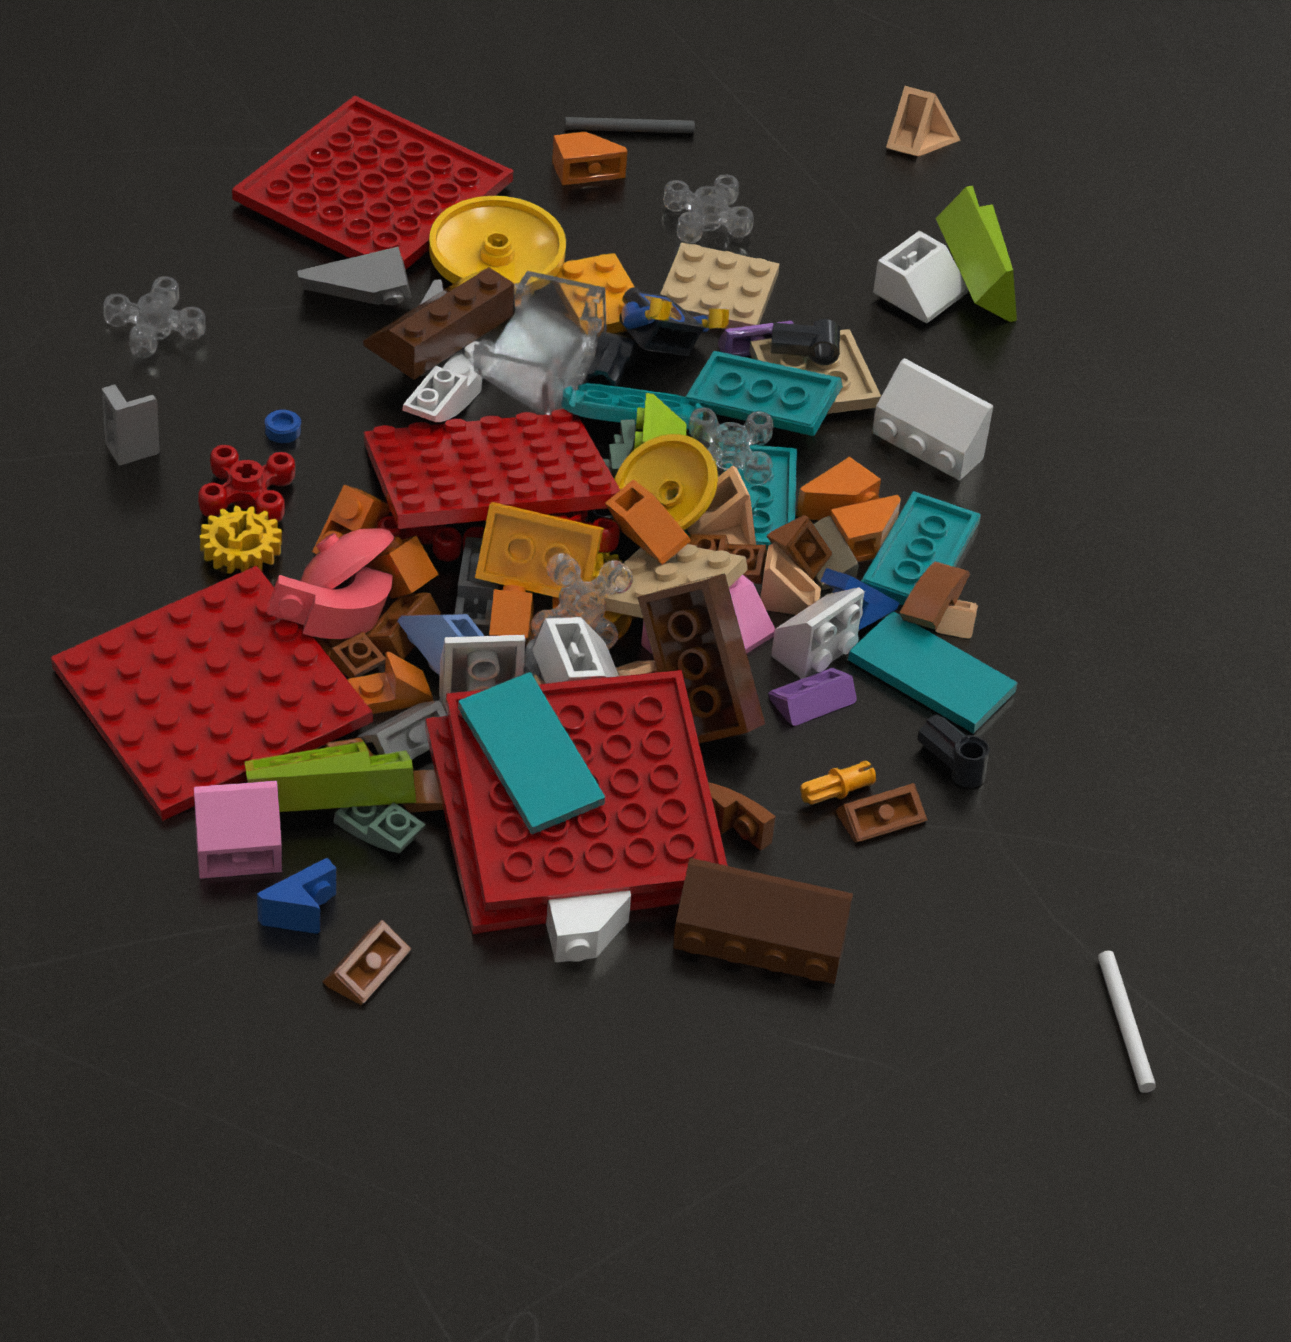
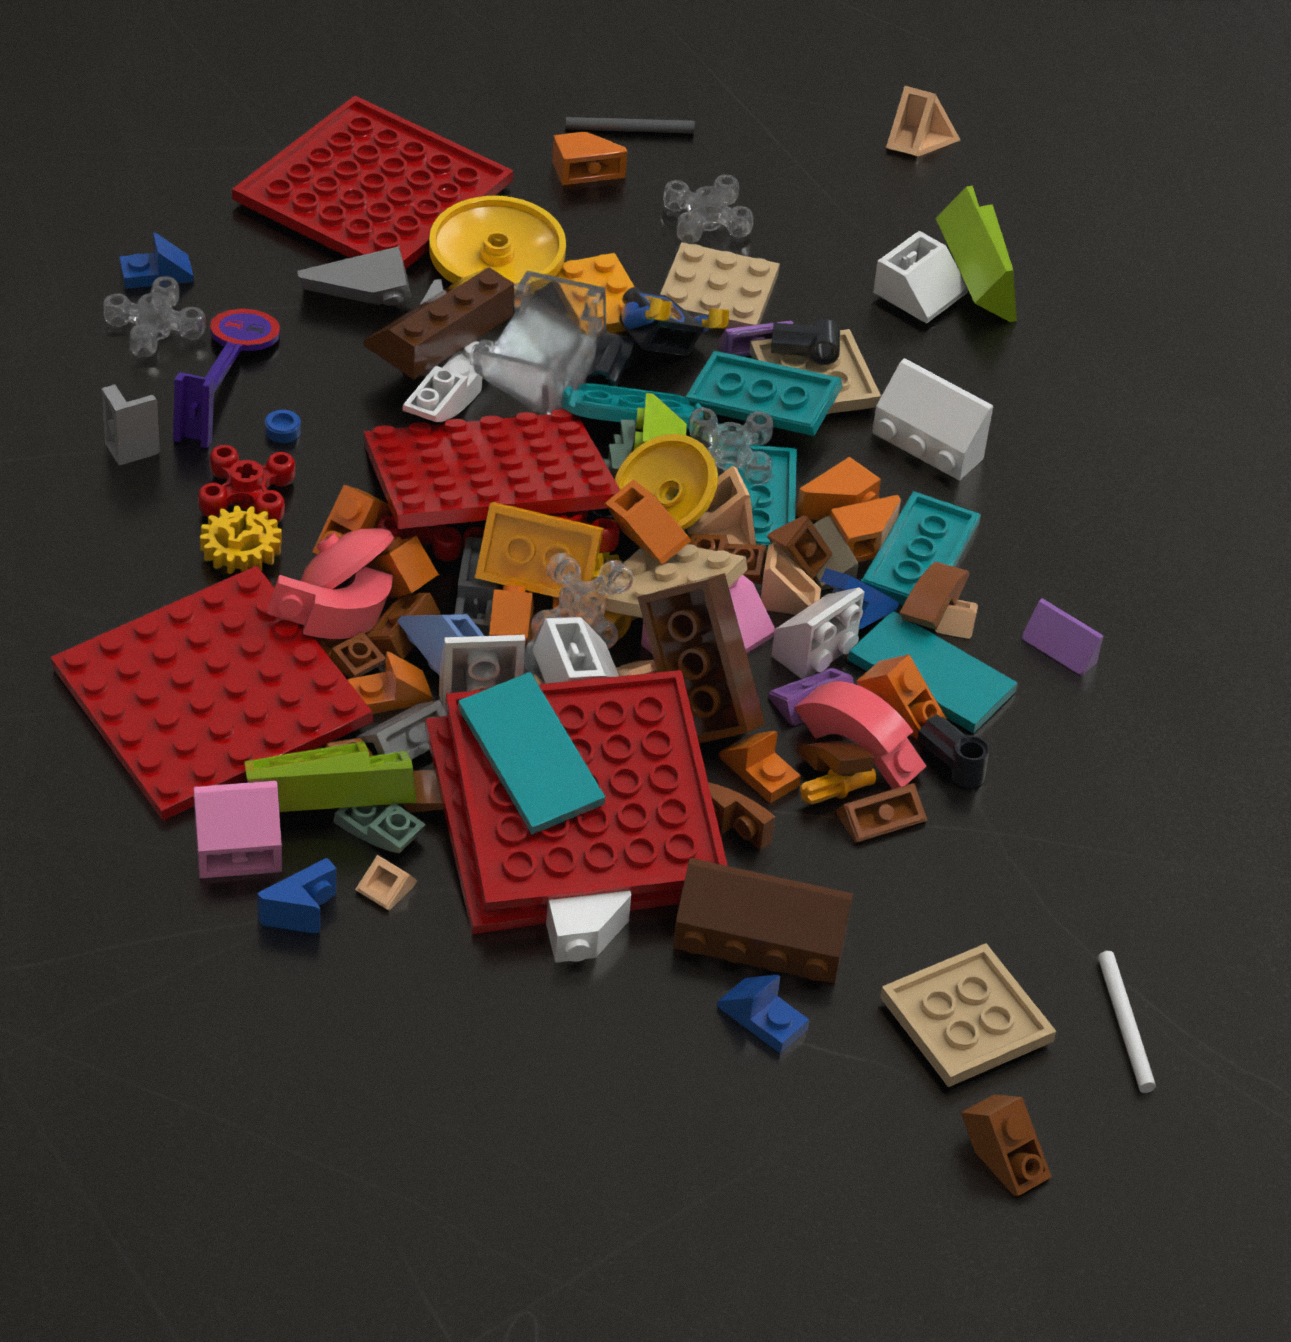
dark orange slope [322,920,411,1005] -> none
none -> blue slope [119,232,194,289]
none -> dark purple piece [173,309,280,448]
none -> light nougat slope [355,855,417,911]
none -> blue slope [717,975,809,1054]
none -> orange slope [718,731,801,804]
none -> coral arch [794,681,926,790]
none -> reddish brown slope [797,741,875,776]
none -> orange slope [856,654,946,739]
none -> tan plate [880,943,1056,1087]
none -> dark orange slope [960,1094,1052,1196]
none -> medium lavender slope [1022,598,1103,675]

